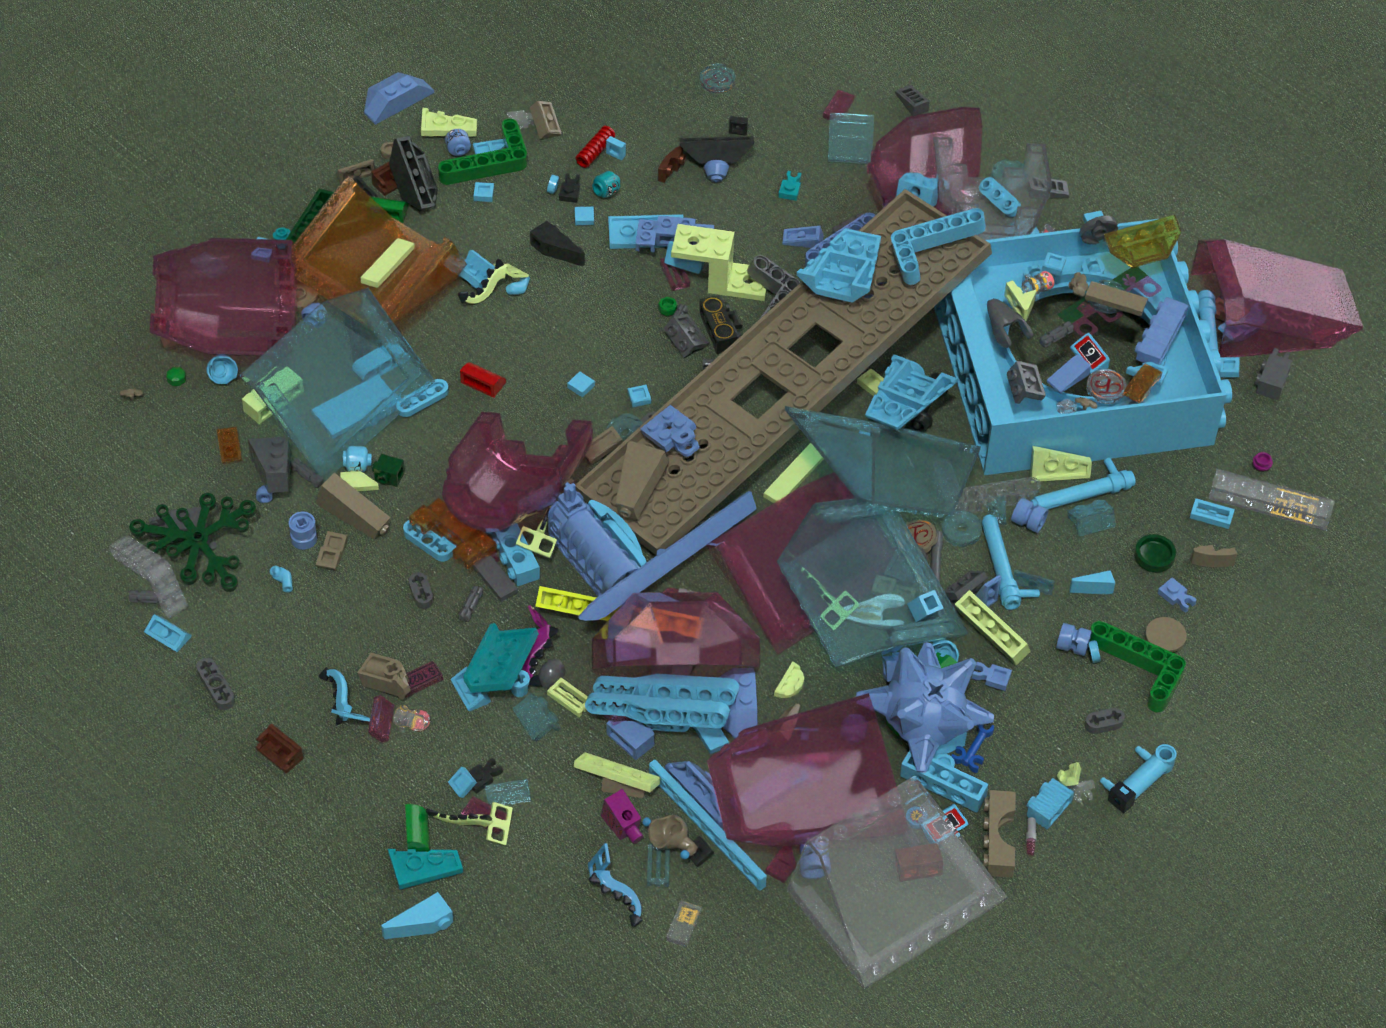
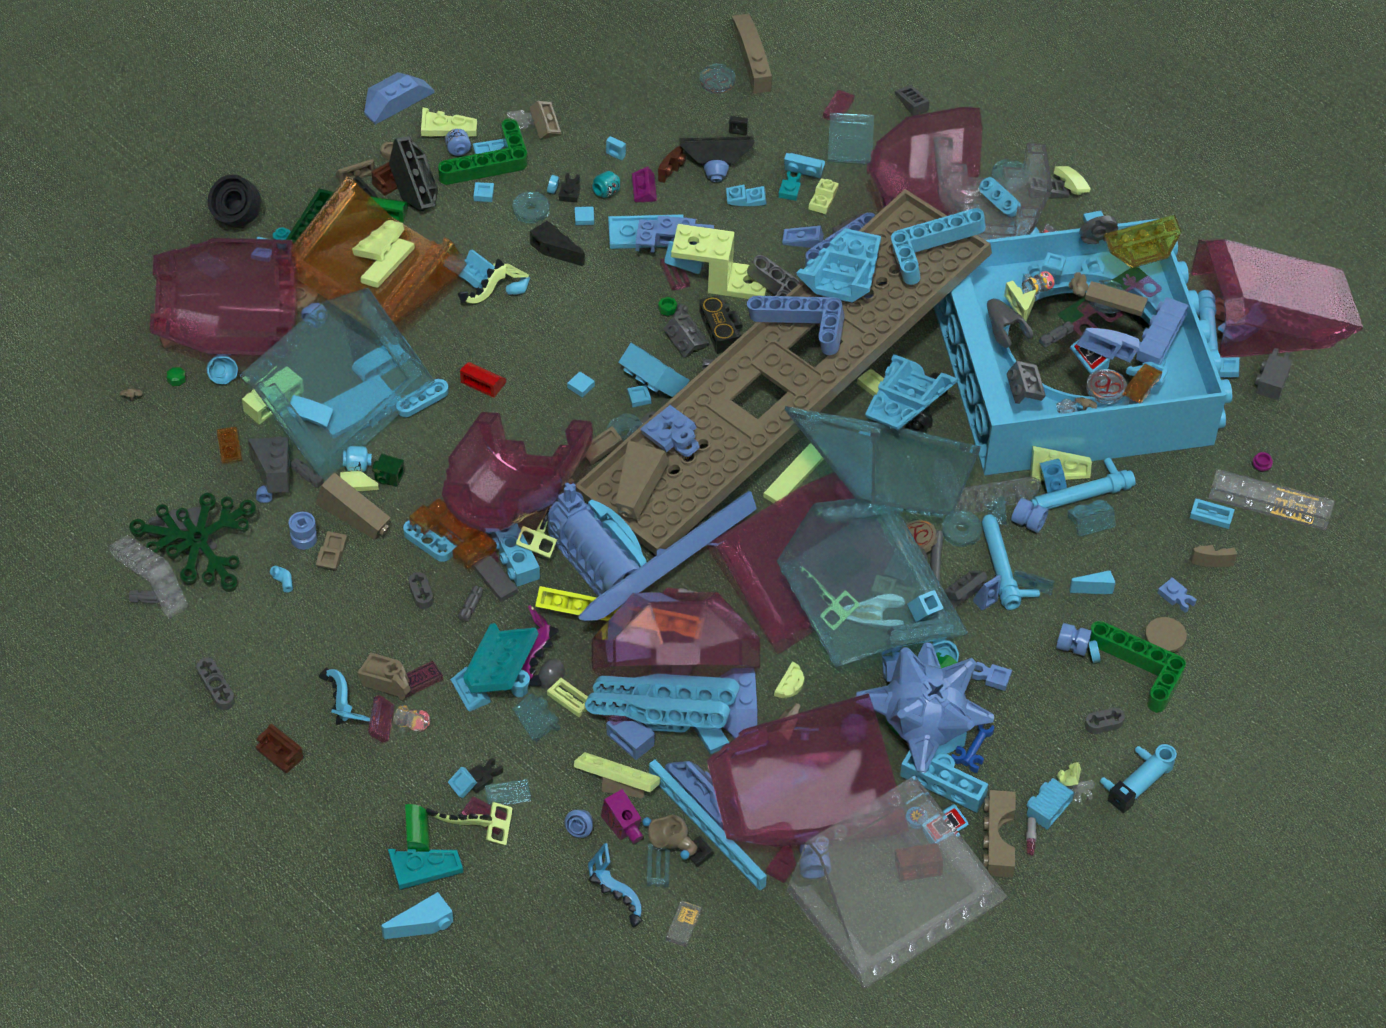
medium azure slope [144,614,192,652] -> none
red piece [575,125,615,168] -> none
medium azure brick [896,173,946,207] -> none
yellowish green brick [955,590,1031,666] -> none
medium blue slope [1047,354,1091,394] -> none
dark green piece [1134,534,1176,572] -> none
none -> black piece [208,174,261,227]
none -> medium azure slope [286,395,333,428]
none -> yellowish green wing [352,220,404,261]
none -> clear light blue tile [512,191,550,223]
none -> medium blue cone [564,810,593,838]
none -> medium azure wedge [619,343,689,397]
none -> magenta slope [632,166,657,202]
none -> medium azure slope [726,185,767,206]
none -> dark tan slope [732,14,772,94]
none -> medium blue beam [747,296,844,355]
none -> medium azure bracket [784,153,825,178]
none -> yellowish green slope [808,178,839,214]
none -> dark azure brick [1040,458,1067,493]
none -> yellowish green slope [1054,166,1090,195]
none -> medium blue slope [1077,328,1140,362]

